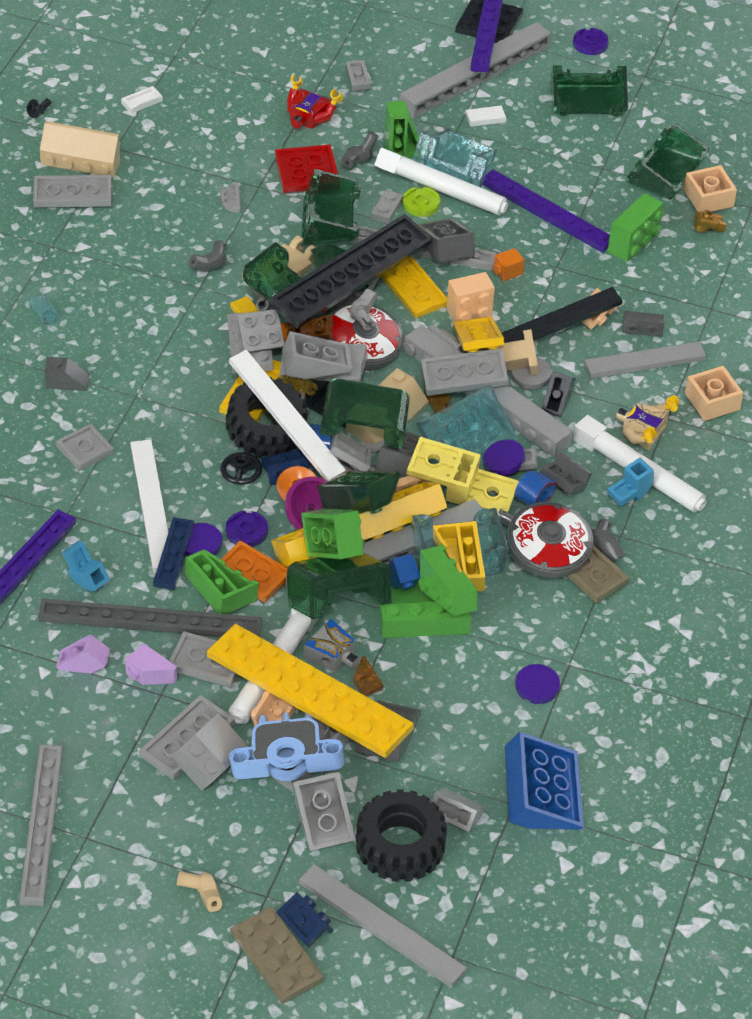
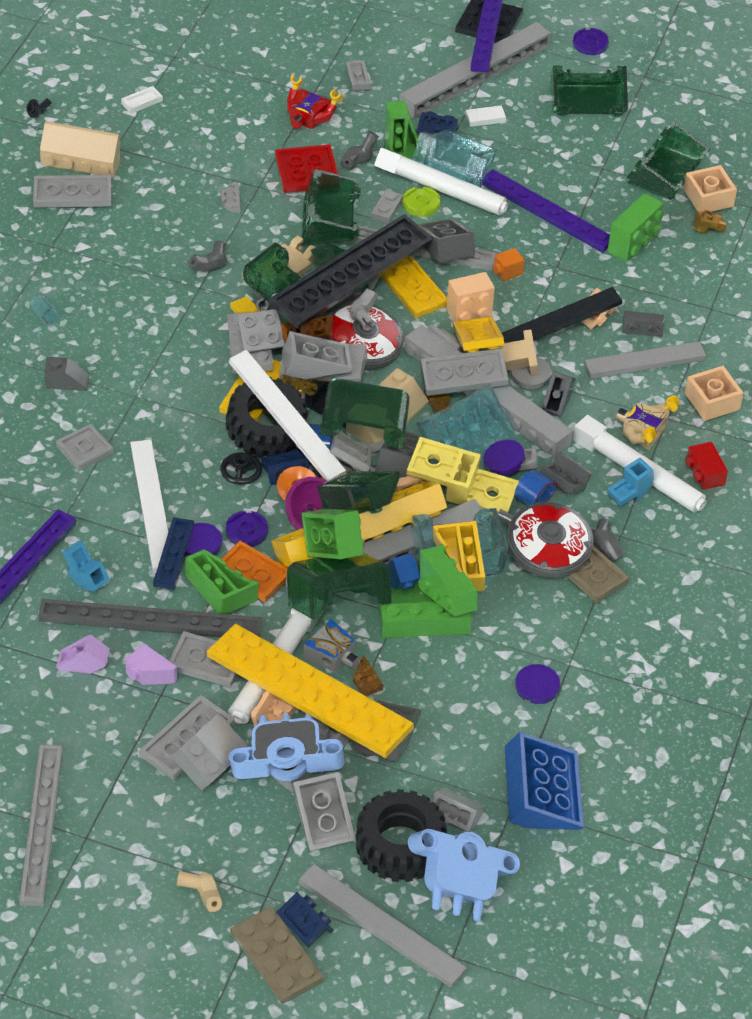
none -> light blue piece [408,829,520,922]
none -> dark blue bracket [417,111,459,142]
none -> red brick [685,441,728,490]

